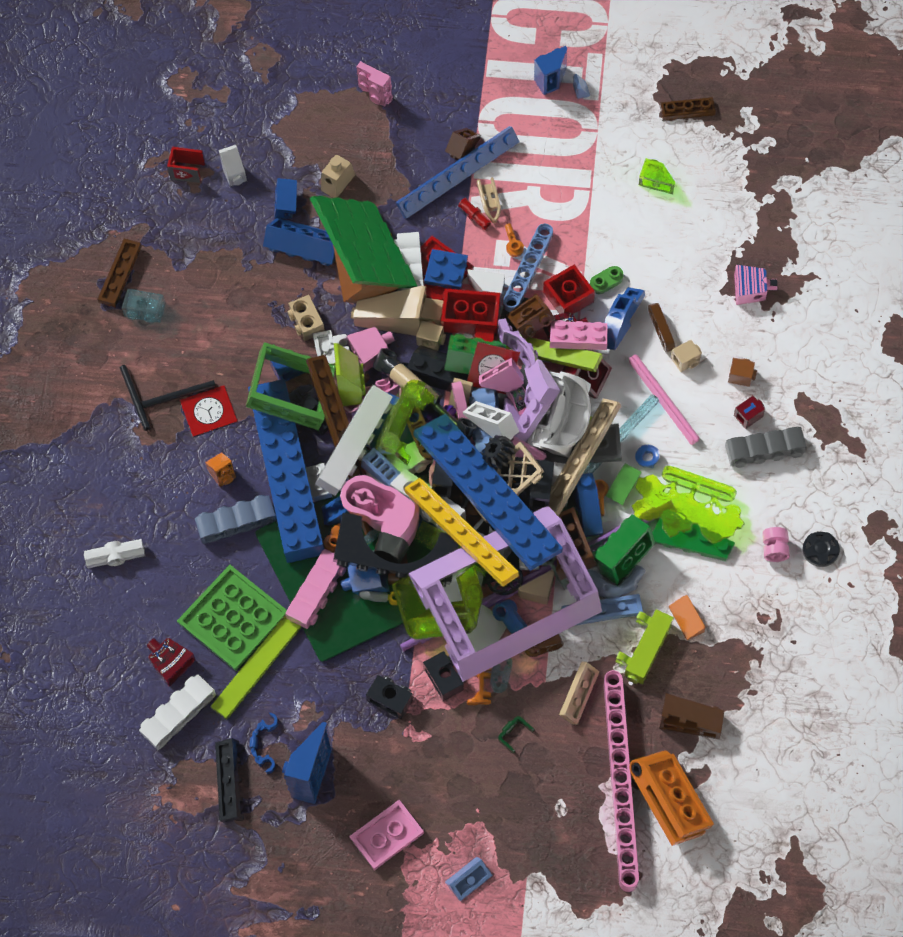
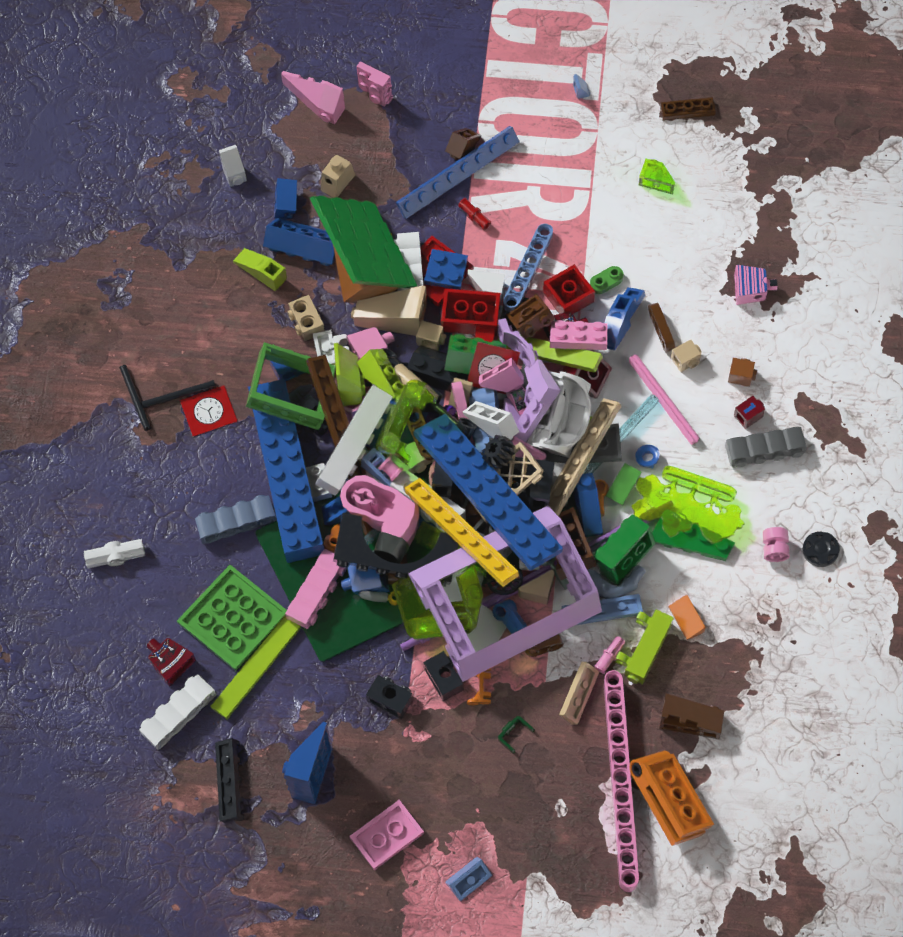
reddish brown plate [97,238,142,308] -> none
clear light blue brick [122,289,166,323] -> none
red piece [167,147,205,183] -> none
orange slope [205,452,236,487] -> none
blue piece [249,713,278,774] -> none
tan brick [421,298,443,326] -> none
tan piece [477,177,501,224] -> none
clear light blue beam [490,658,512,693] -> none
orange plate [505,223,524,257] -> none
blue slope [534,46,567,95] -> none
none -> lime slope [233,248,287,291]
none -> bright pink wedge [281,71,345,124]
none -> lime slope [357,349,406,399]
none -> bright pink bush [378,456,404,481]
none -> bright pink axle [594,637,625,674]

